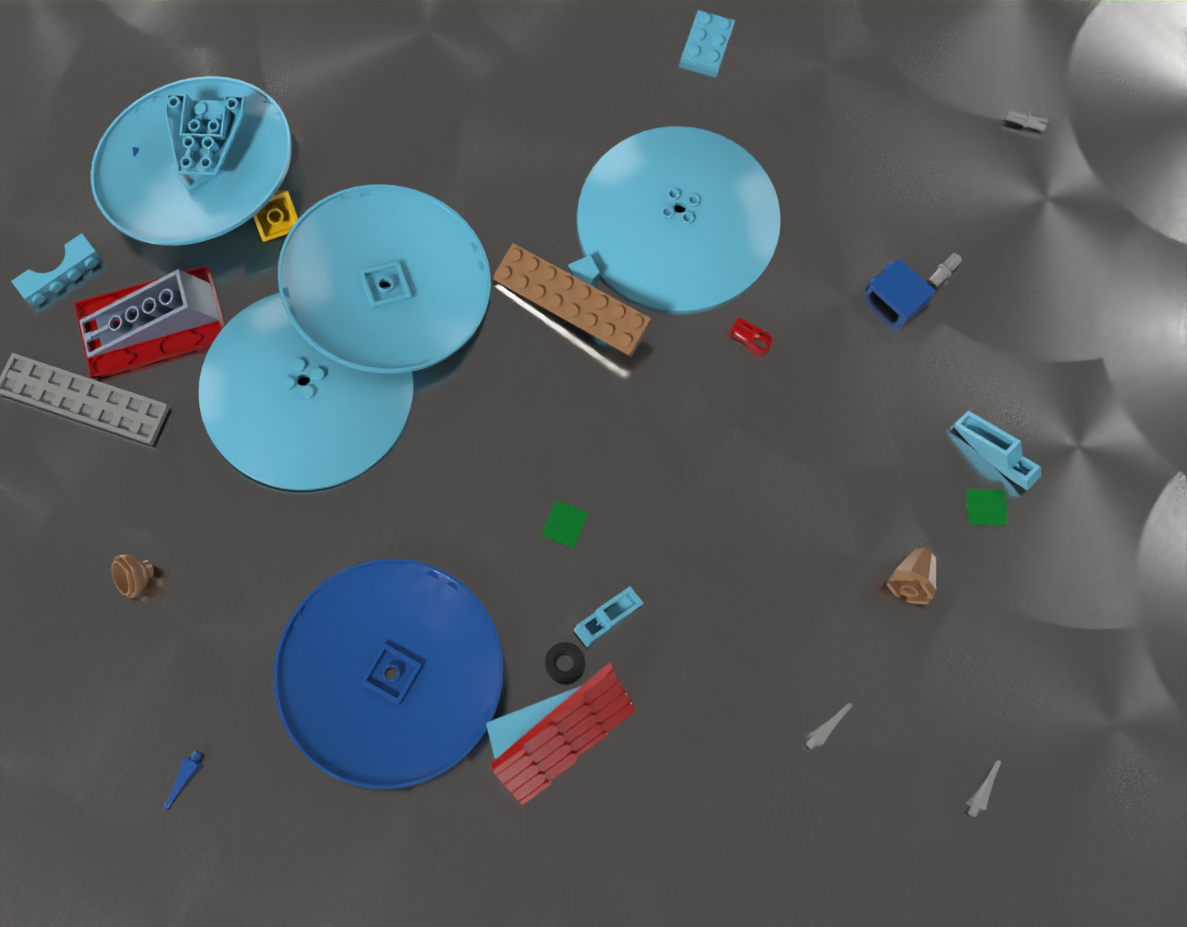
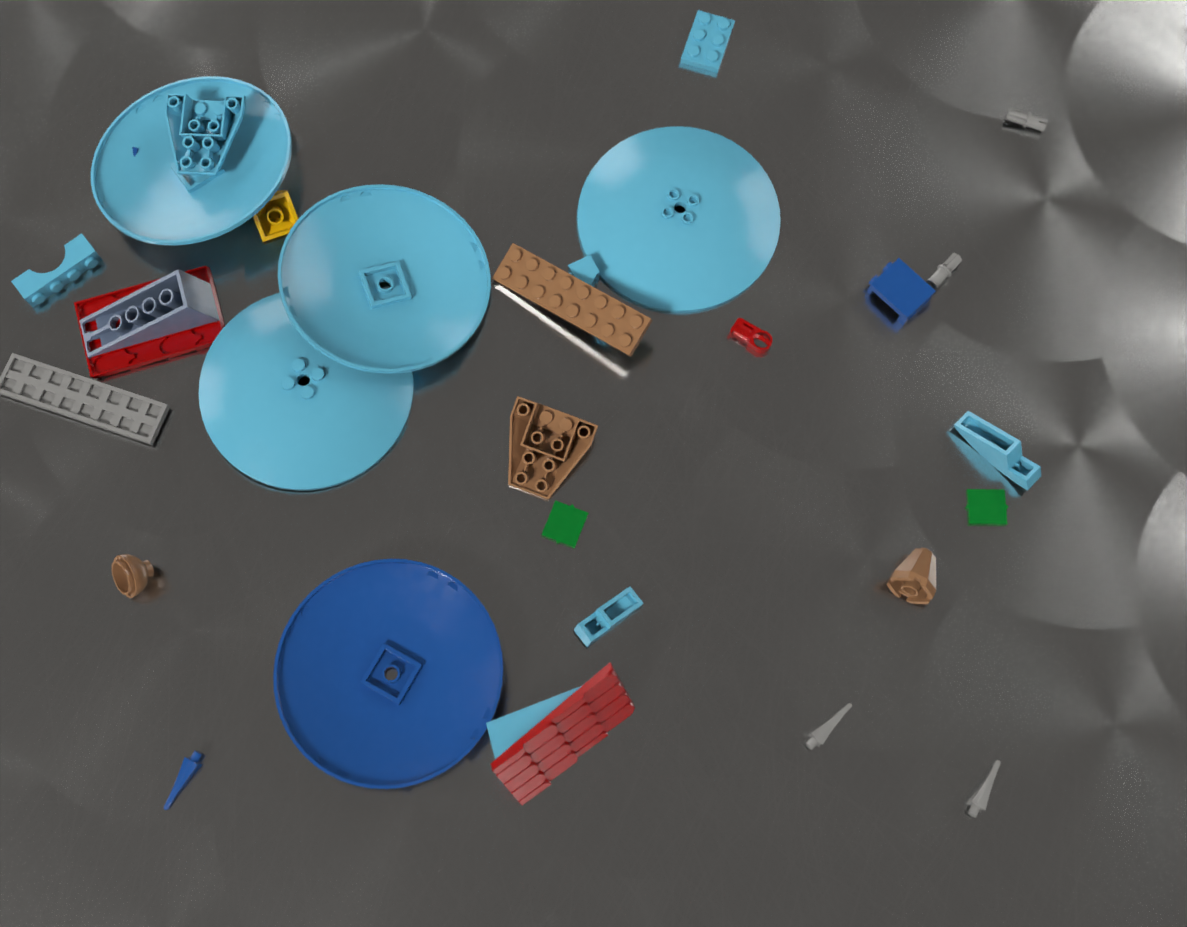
black tyre [545,642,585,683] -> none
none -> medium nougat wedge [508,396,598,500]

